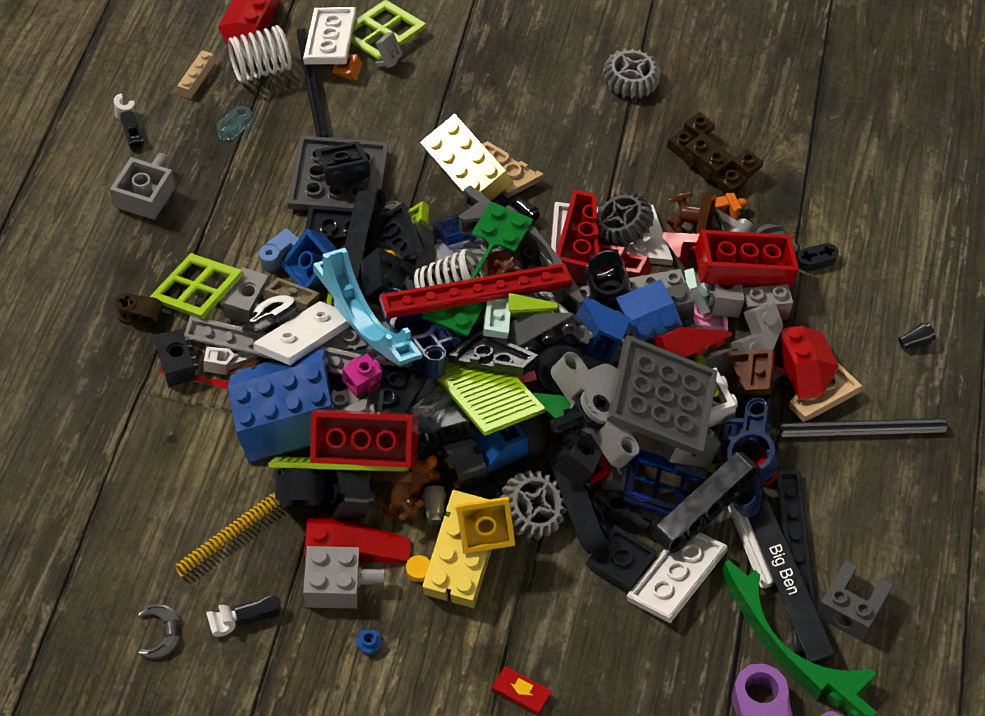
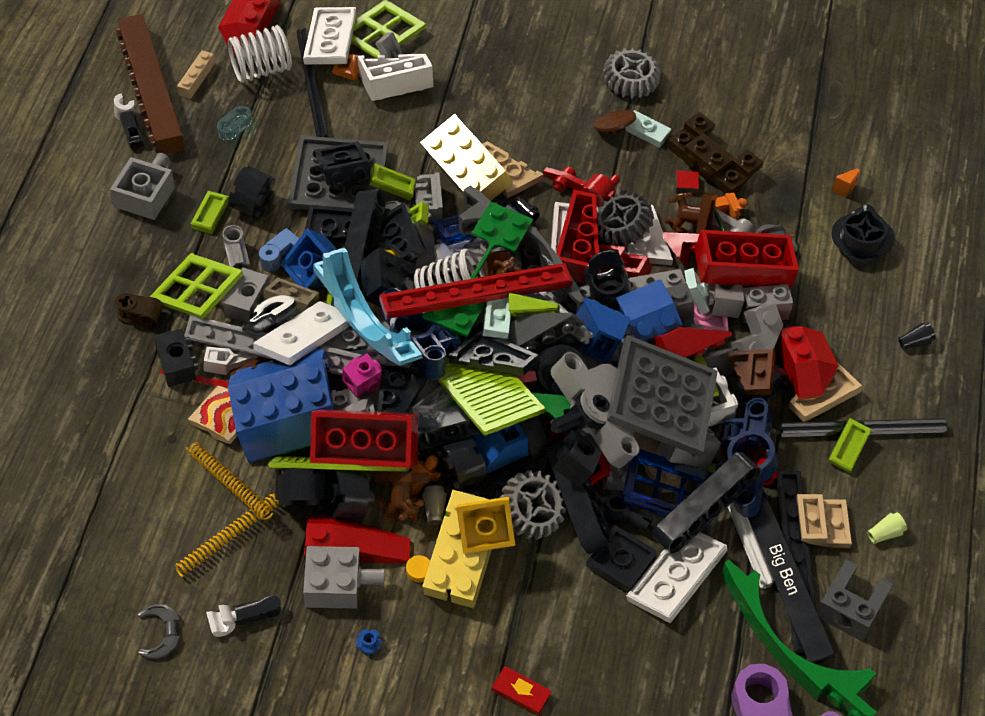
black beam [796,243,839,271] -> none
none -> reddish brown brick [115,14,184,154]
none -> yellow piece [186,442,273,520]
none -> slope [188,385,237,444]
none -> lime tile [190,191,229,234]
none -> light grey piece [223,225,250,270]
none -> black brick [228,166,276,220]
none -> white wedge [358,54,433,101]
none -> lime tile [369,163,416,200]
none -> light grey hinge [415,173,443,222]
none -> red piece [542,167,620,207]
none -> reddish brown piece [593,110,637,135]
none -> light aqua plate [625,110,671,148]
none -> red tile [676,170,699,194]
none -> tan slope [797,494,852,548]
none -> lime tile [827,418,872,473]
none -> black piece [831,204,895,268]
none -> orange slope [832,168,860,198]
none -> yellowish green cone [867,512,907,544]

